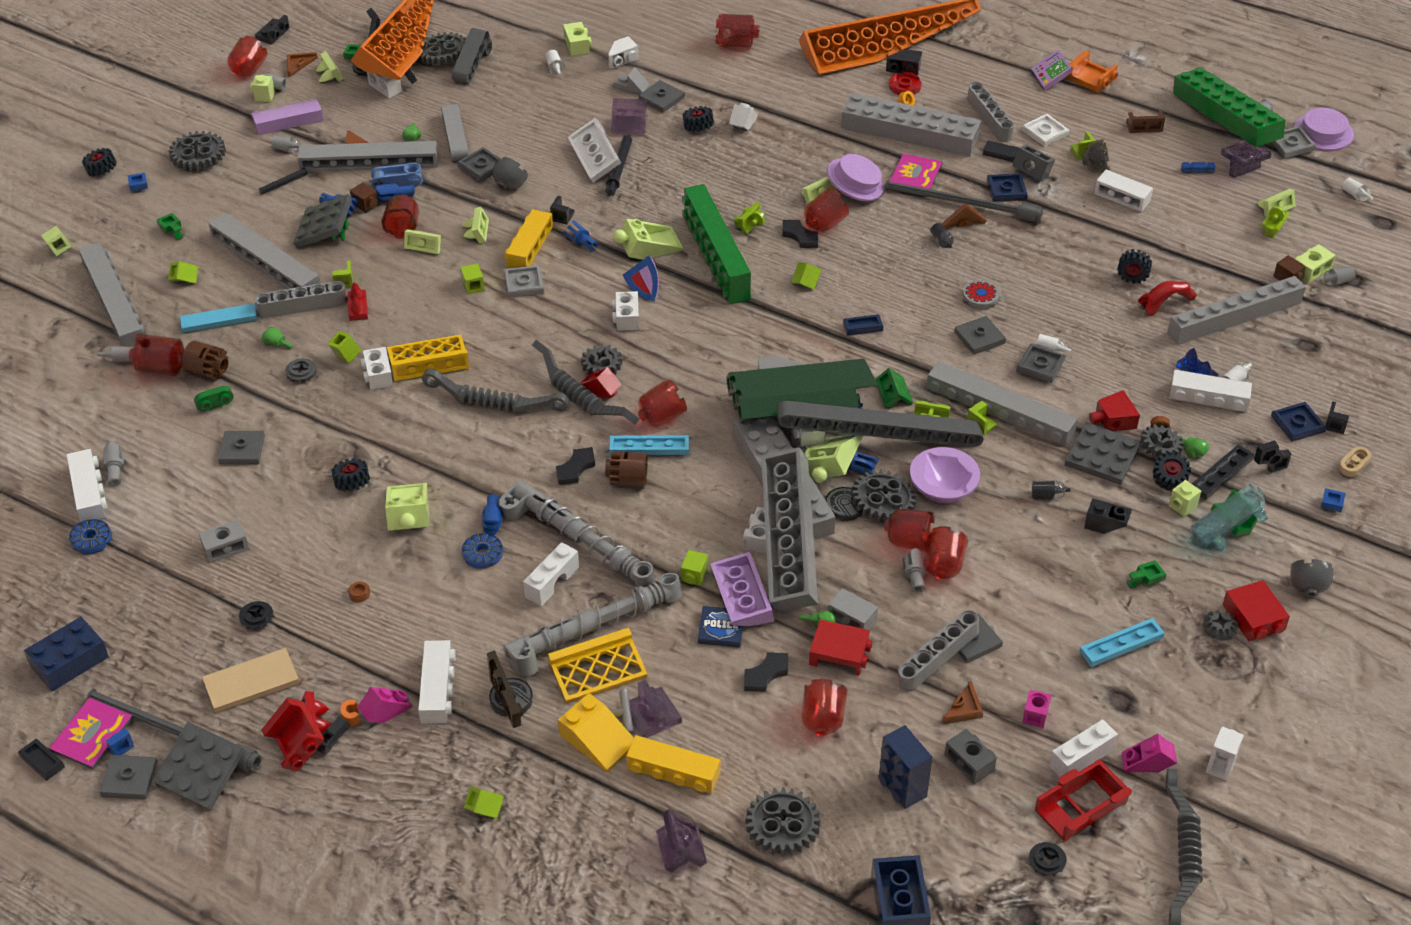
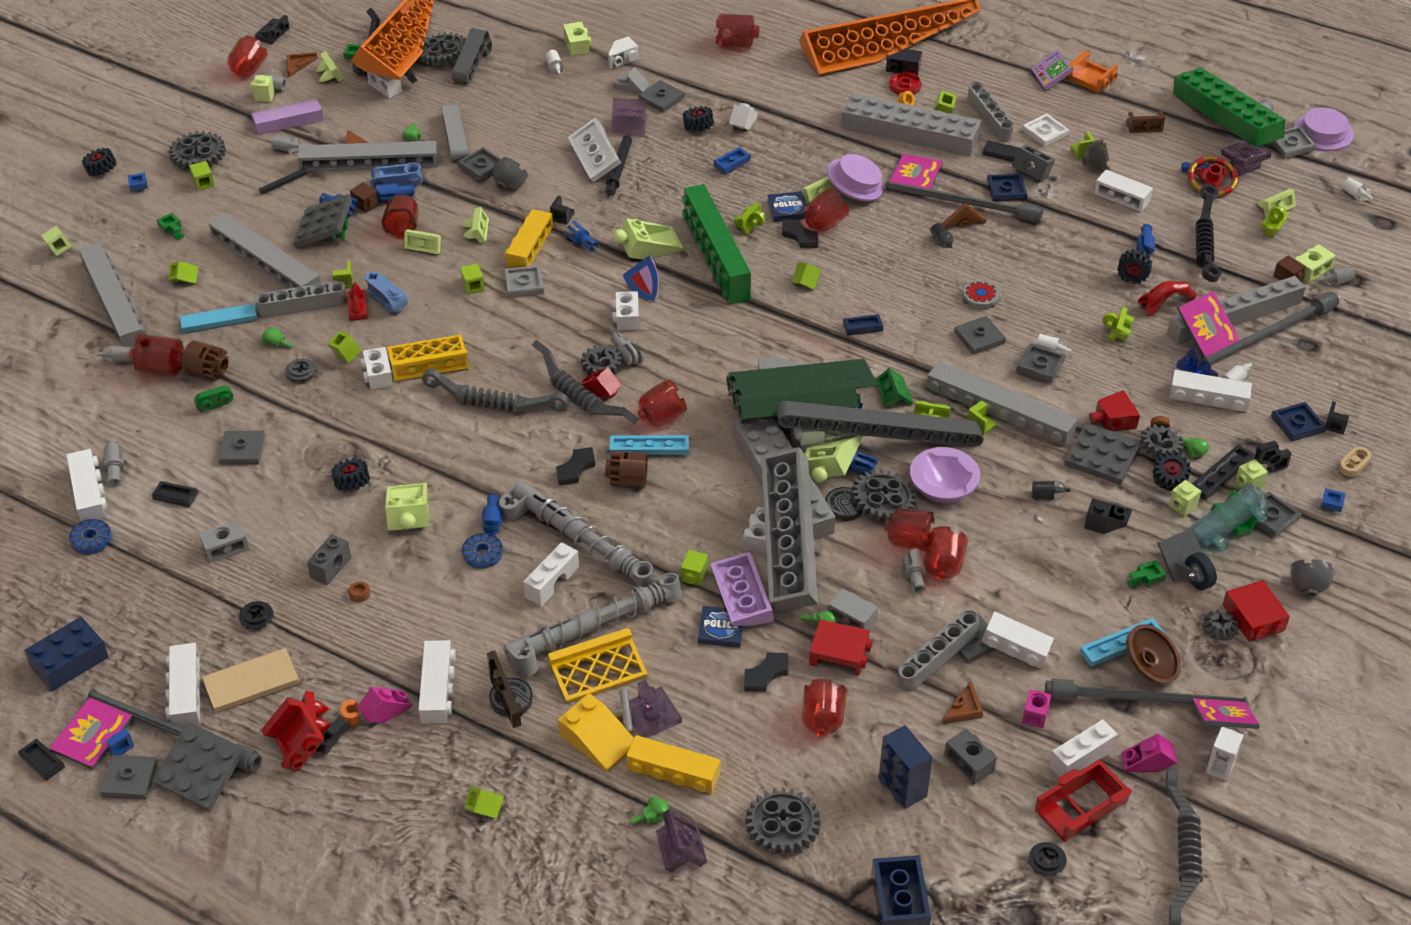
none -> black tile [152,481,198,508]
none -> white brick [165,643,200,727]
none -> lime brick [189,161,214,191]
none -> dark grey brick [307,534,351,586]
none -> medium blue piece [365,272,408,313]
none -> light grey arm [610,332,645,366]
none -> bright green piece [630,797,670,825]
none -> blue plate [714,147,751,174]
none -> tile [767,191,808,222]
none -> lime brick [933,90,957,114]
none -> white brick [981,611,1054,669]
none -> dark grey flag [1045,678,1260,729]
none -> lime hips [1102,306,1134,342]
none -> reddish brown dish [1126,624,1181,685]
none -> blue arm [1136,224,1155,256]
none -> dark grey plate [1157,528,1217,590]
none -> flag [1177,291,1339,367]
none -> red piece [1187,156,1238,197]
none -> black piece [1195,184,1221,282]
none -> yellowish green brick [1235,459,1268,495]
none -> dark grey plate [1251,491,1301,538]

